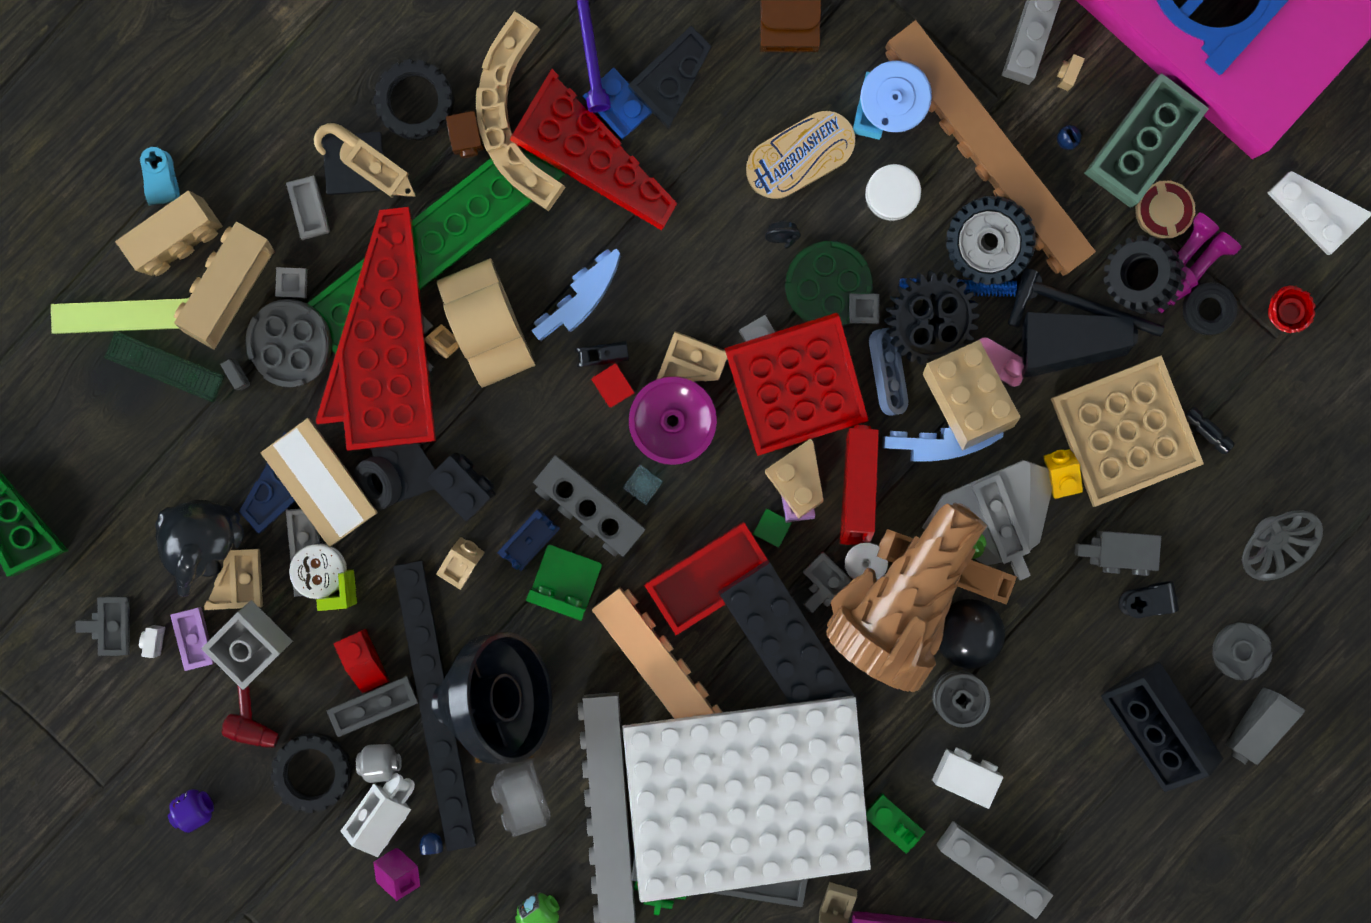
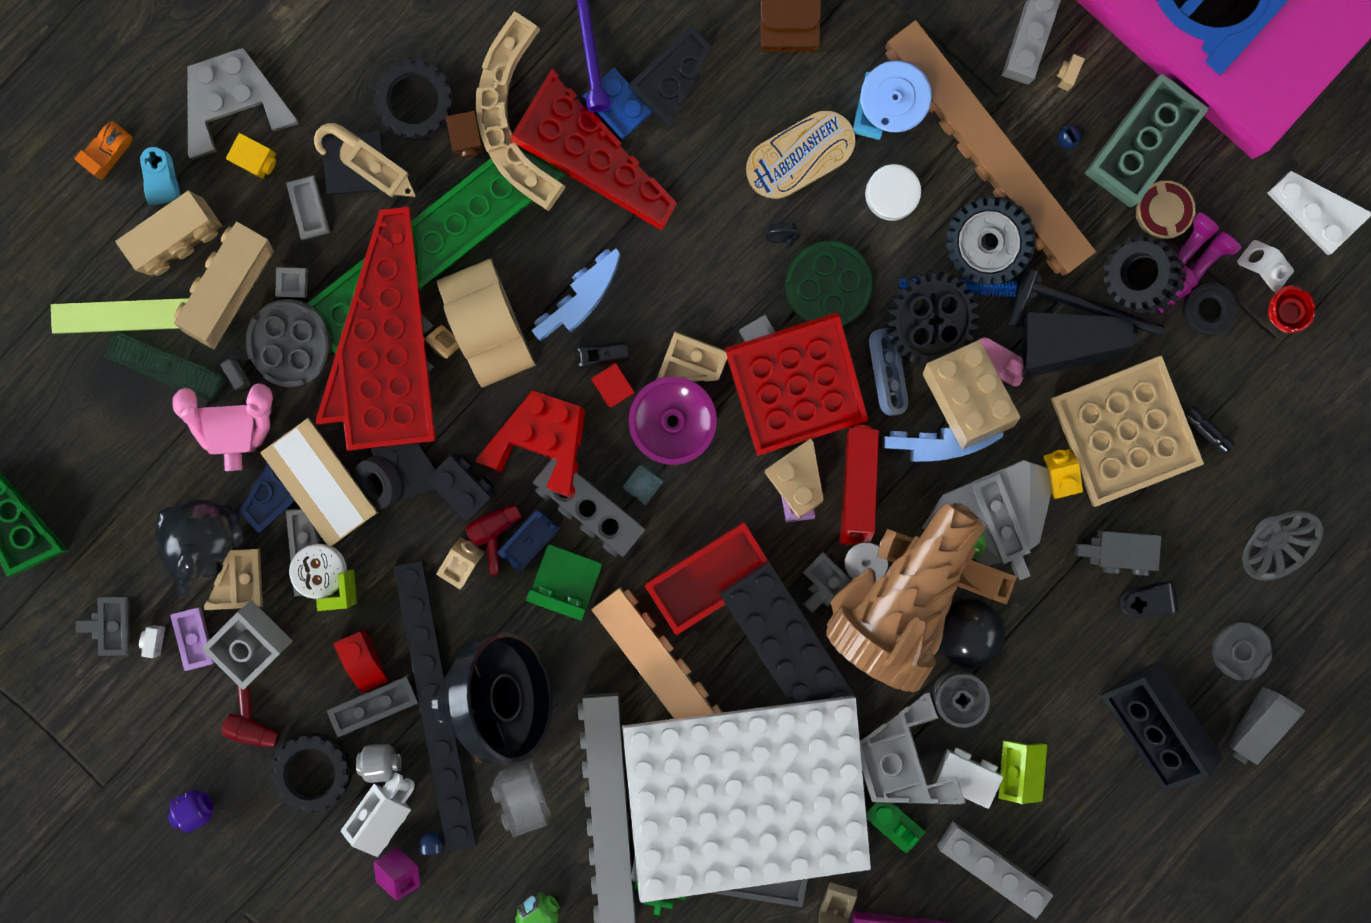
green tile [753,508,792,548] -> none
dark grey tile [849,294,879,324] -> none
none -> orange leg [74,121,133,180]
none -> bright pink torso [173,383,273,471]
none -> light grey wing [187,48,299,160]
none -> yellow brick [226,133,276,179]
none -> dark red piece [466,503,522,576]
none -> red wing [475,390,585,499]
none -> light grey wing [860,692,966,805]
none -> lime panel [998,740,1047,804]
none -> white bracket [1237,240,1294,292]

